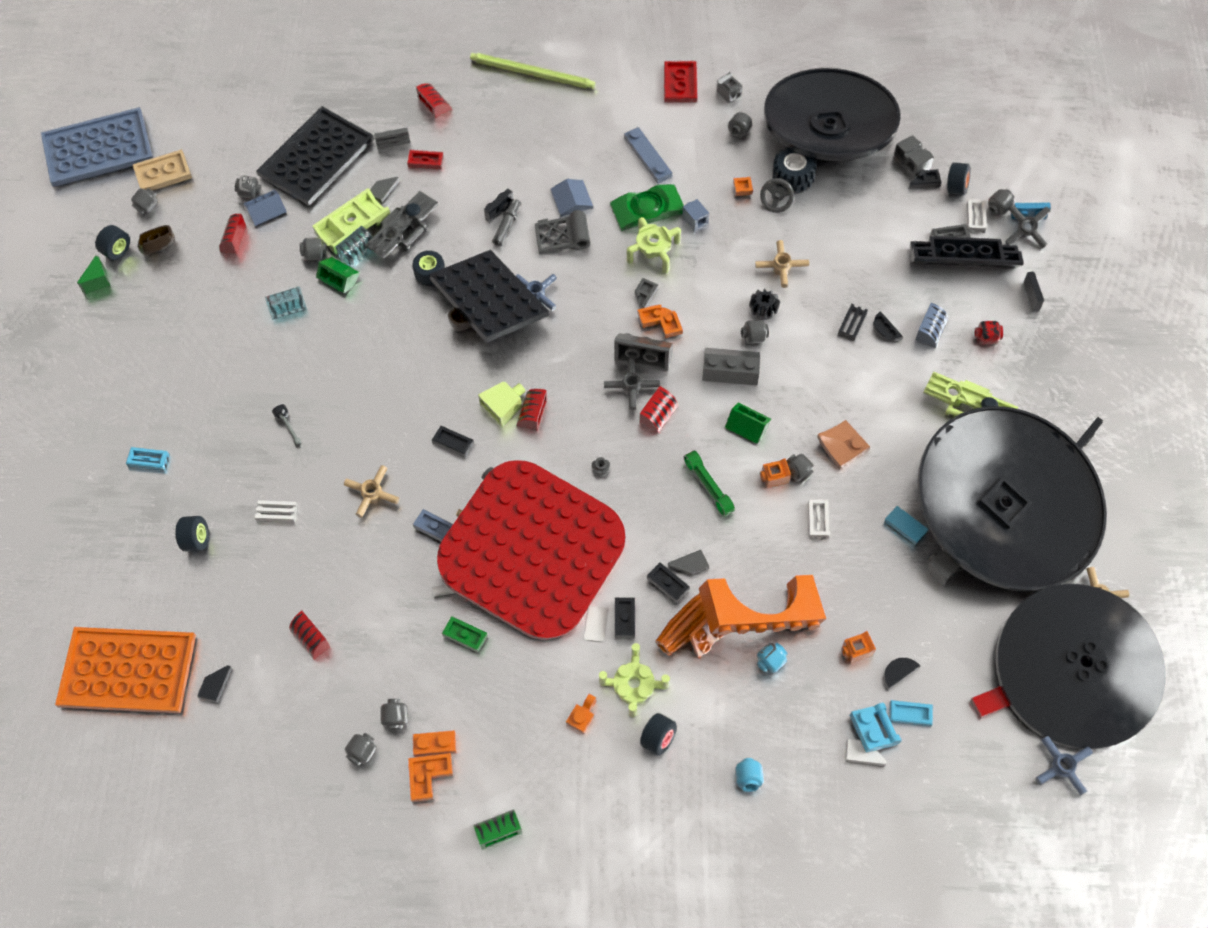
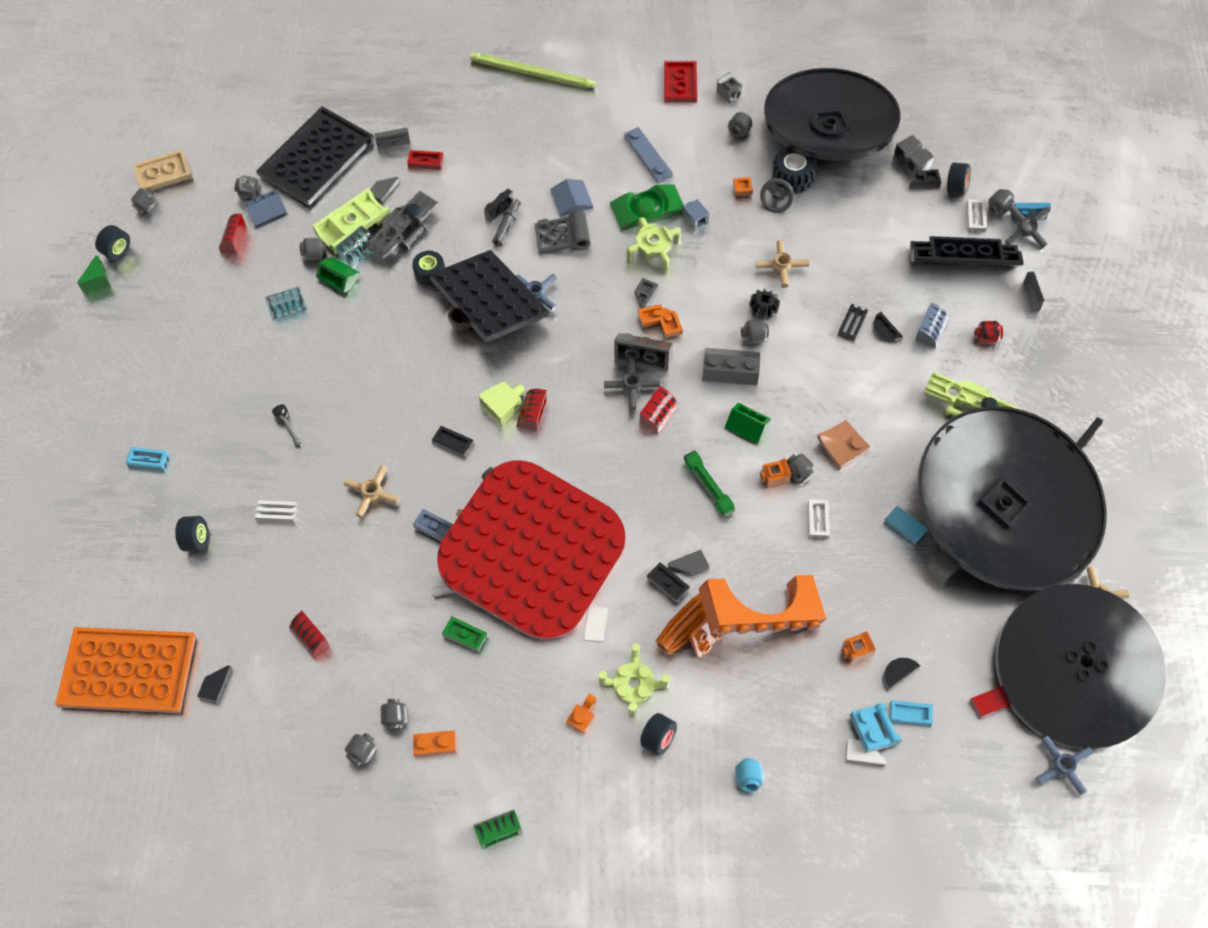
sand blue plate [41,107,153,187] -> none
dark brown piece [137,225,175,257] -> none
orange plate [408,753,453,802] -> none
red brick [416,83,452,119] -> none
dark grey plate [591,457,610,476] -> none
black plate [615,597,635,638] -> none
medium azure head [757,642,788,673] -> none
dark grey tile [931,224,971,238] -> none

